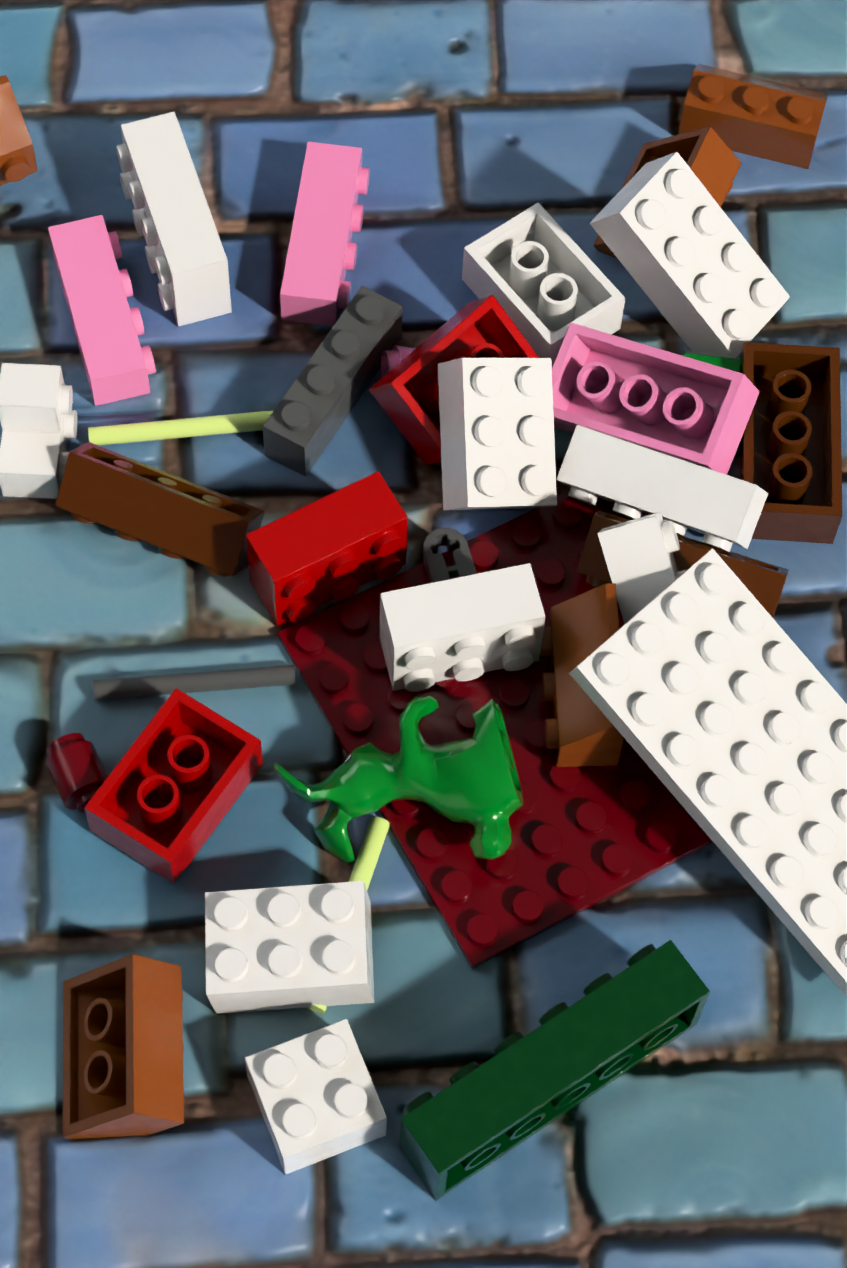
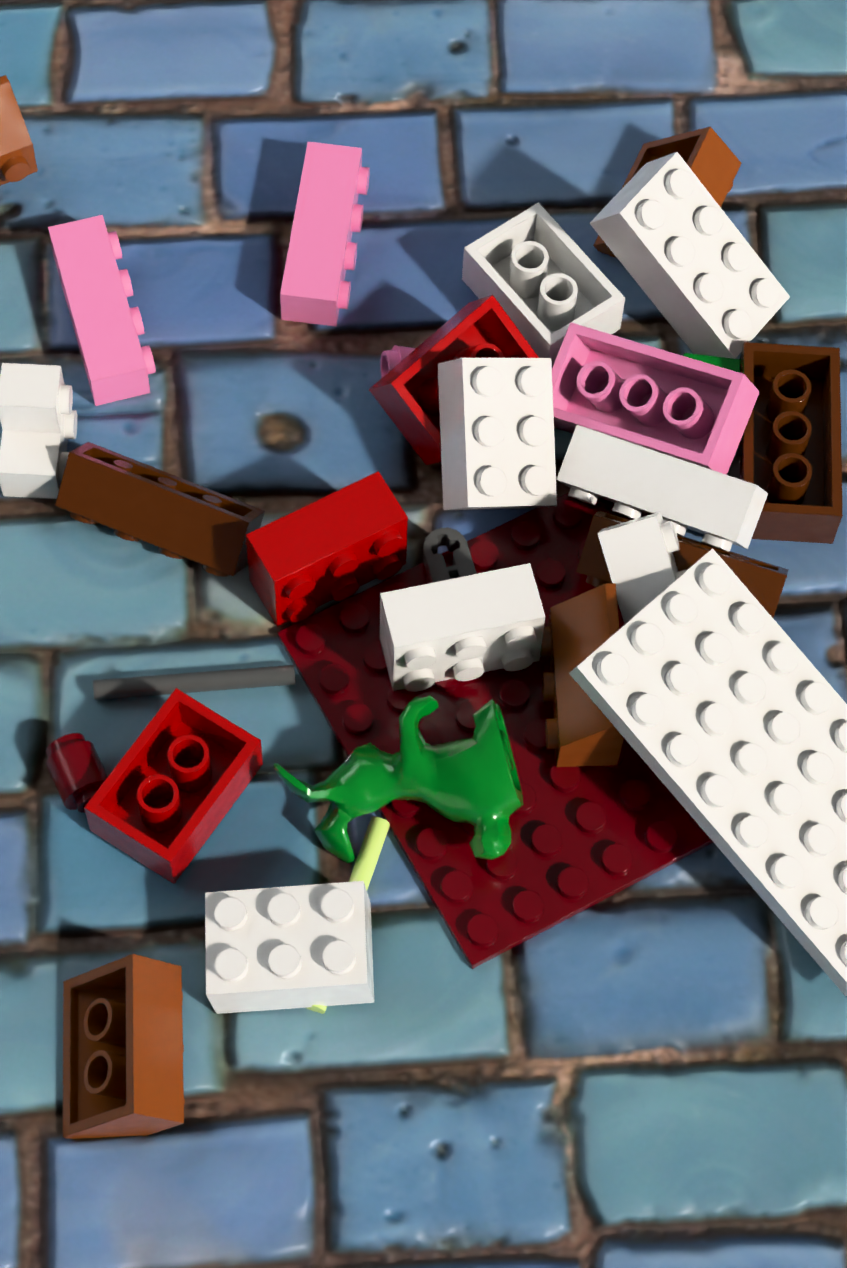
yellowish green bar [88,410,274,446] -> none
white brick [116,111,232,327] -> none
white brick [245,1019,387,1175] -> none
dark grey brick [263,286,403,477] -> none
dark green brick [399,940,710,1201] -> none
dark orange slope [678,64,828,169] -> none

